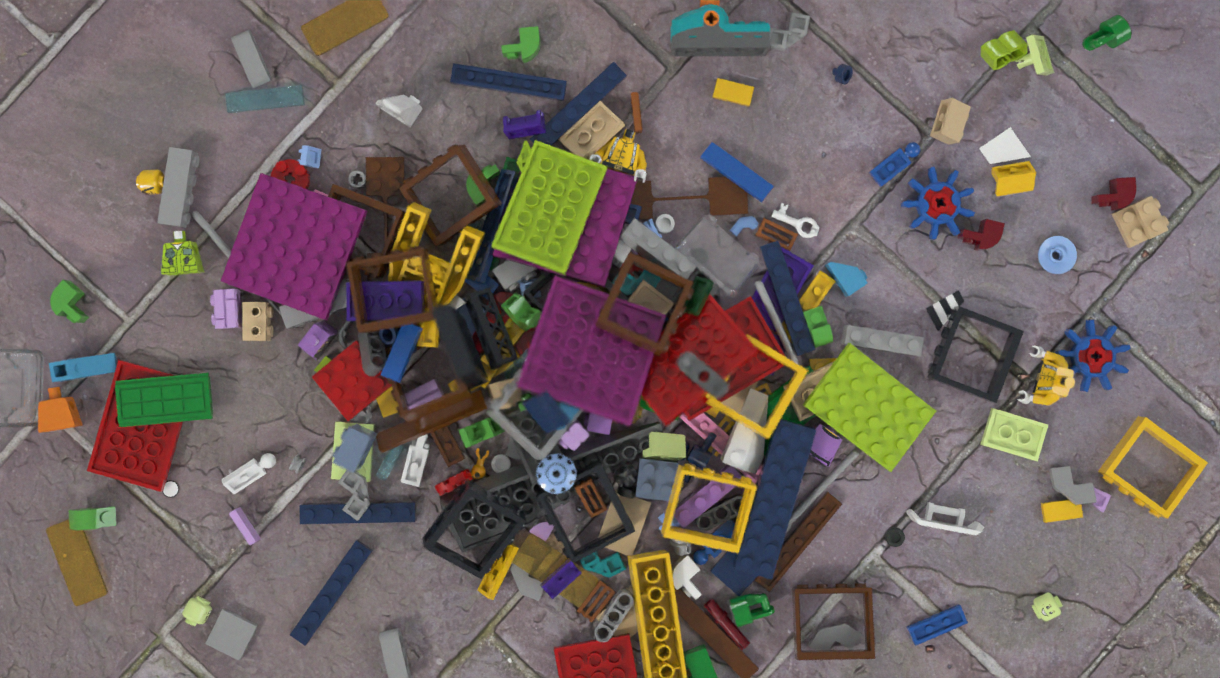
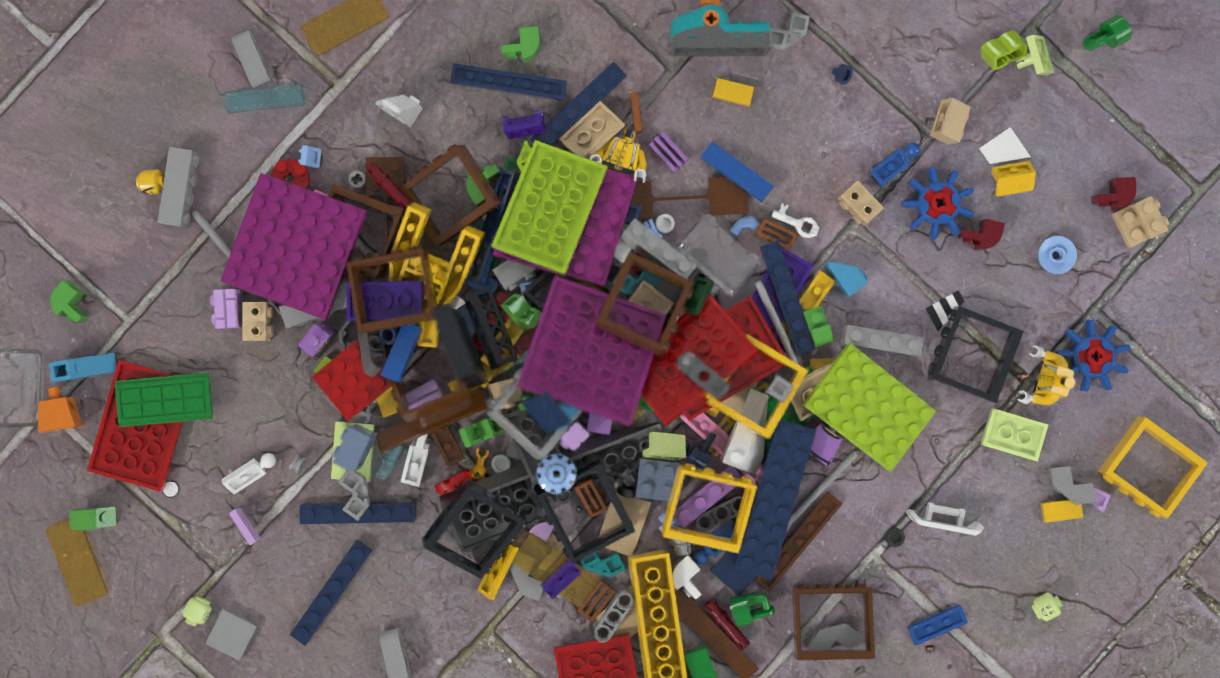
lime torso [161,231,204,276] -> none
none -> dark red pin [365,162,413,211]
none -> medium lavender tile [648,131,688,173]
none -> light grey tile [766,375,794,403]
none -> tan brick [838,180,884,226]

